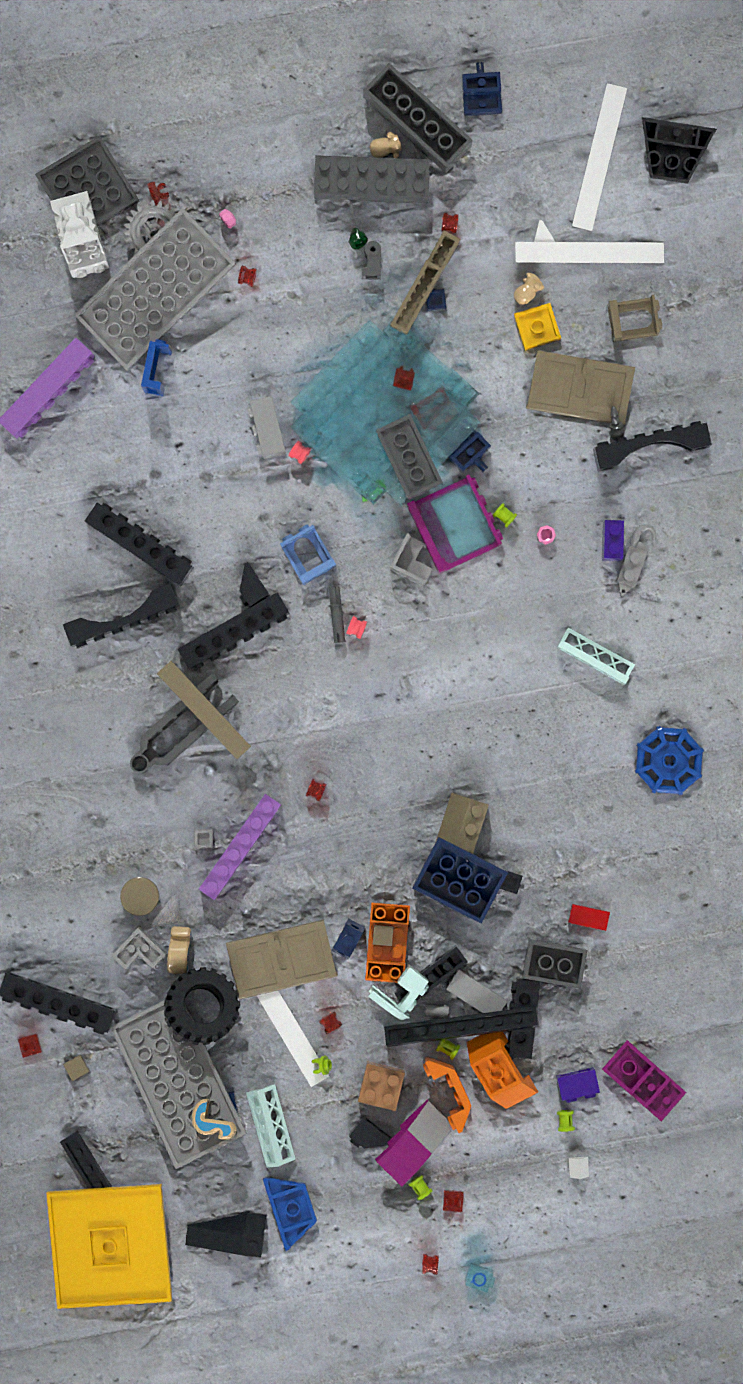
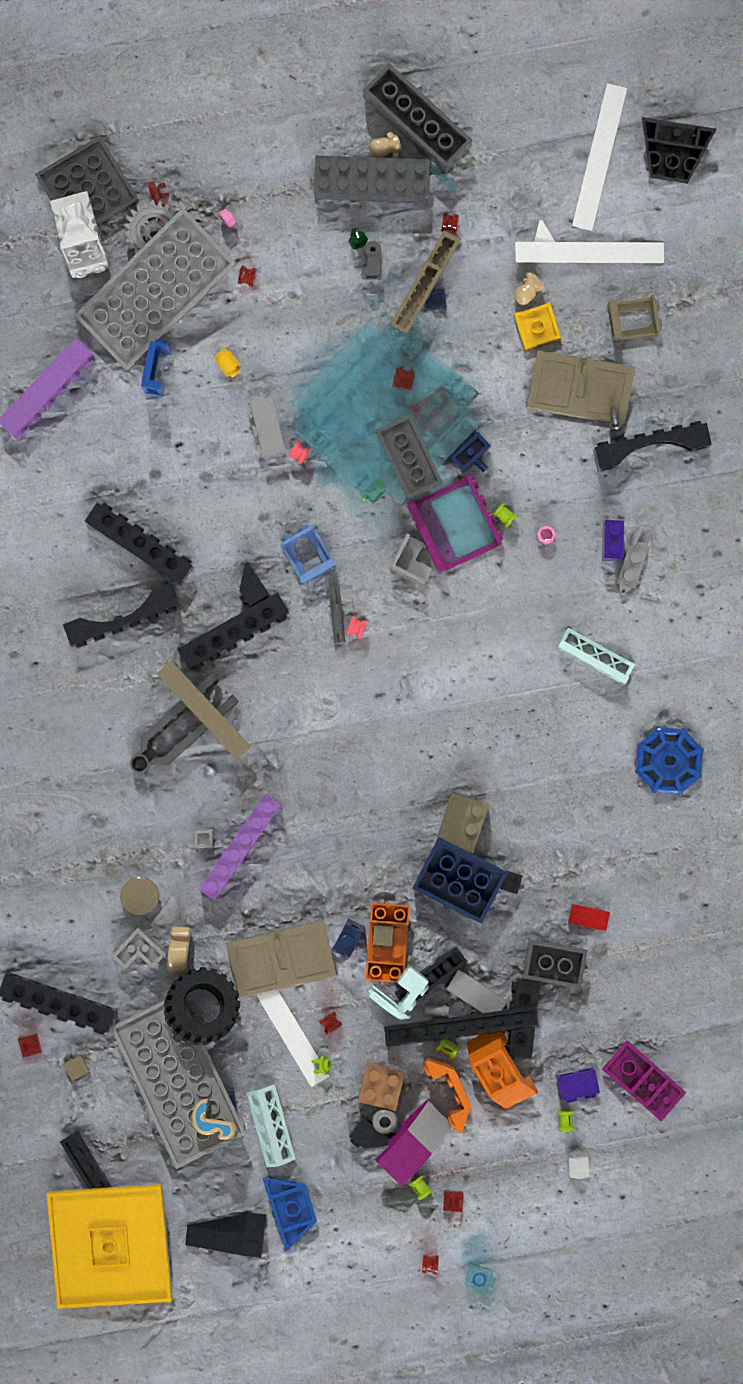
clear red wheel [306,779,327,802] -> none
dark blue plate [462,62,502,116] -> none
none -> yellow brick [214,348,242,378]
none -> light grey head [372,1108,398,1134]
none -> clear light blue piece [429,164,456,193]

